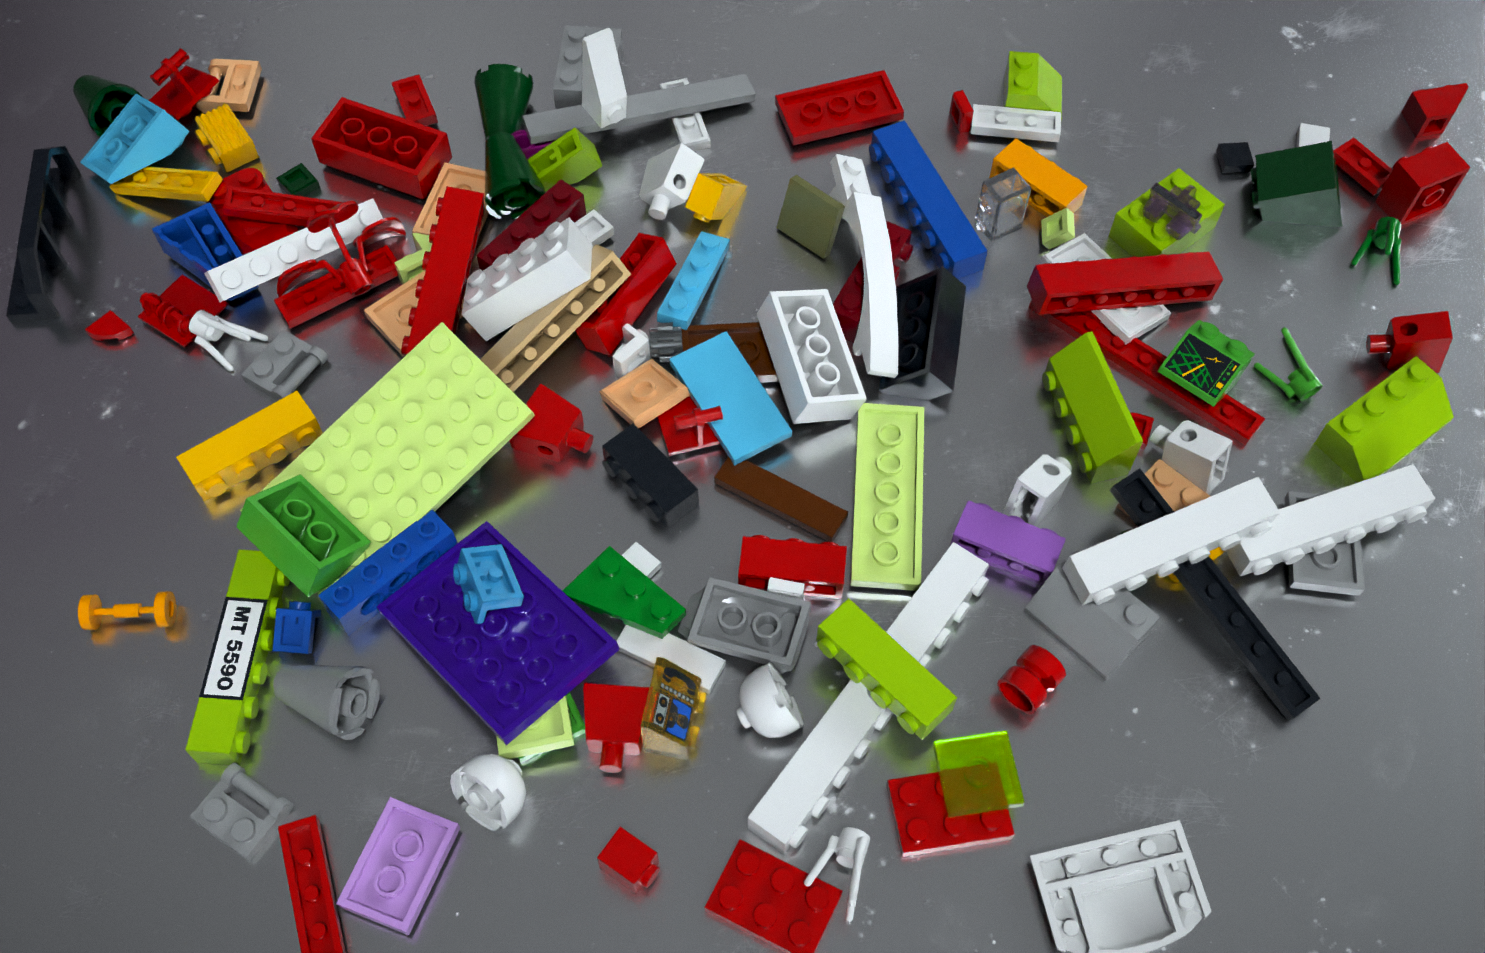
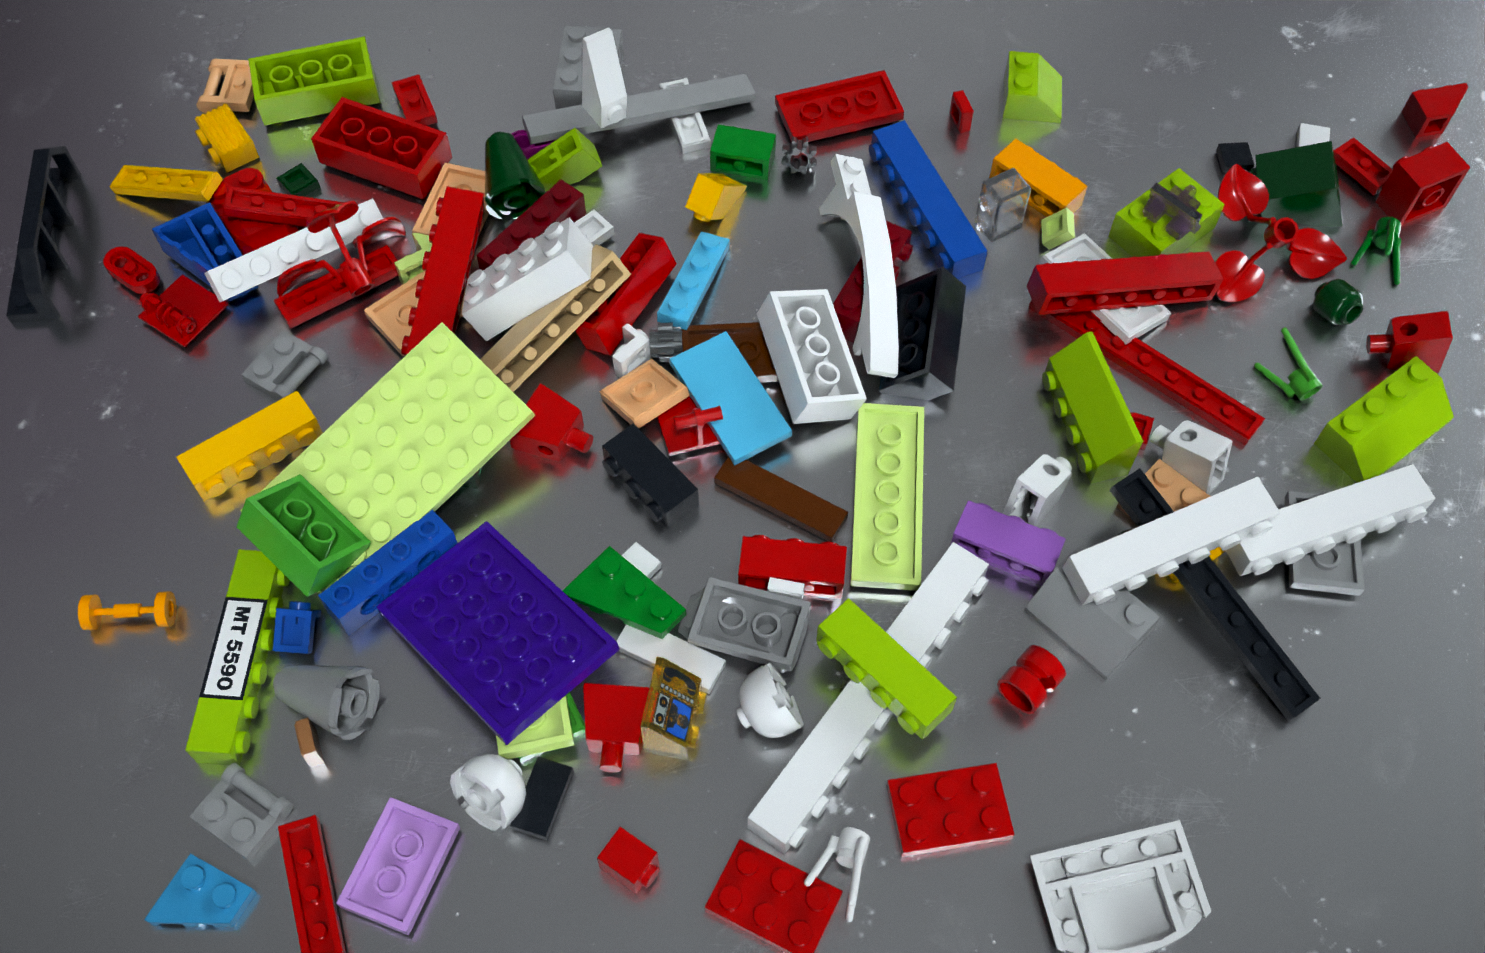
dark green cone [73,75,143,137] -> none
medium azure slope [80,93,190,184] -> none
red tile [85,310,134,341] -> none
red plate [148,48,219,120] -> none
white plant [189,310,269,372] -> none
dark azure bracket [453,544,524,624] -> none
dark green cone [474,64,534,140] -> none
white torso [639,143,704,220] -> none
olive tile [776,175,845,259] -> none
clear neon green tile [933,731,1025,817] -> none
white plate [971,104,1061,142] -> none
slope [1157,320,1255,407] -> none
none -> red plate [103,246,160,294]
none -> dark azure wing [144,853,257,927]
none -> lime brick [248,36,380,126]
none -> medium nougat tile [294,717,324,767]
none -> black tile [510,756,574,841]
none -> green brick [710,124,776,181]
none -> dark grey gear [782,136,817,175]
none -> red plant [1215,164,1347,303]
none -> dark green head [1313,279,1363,326]

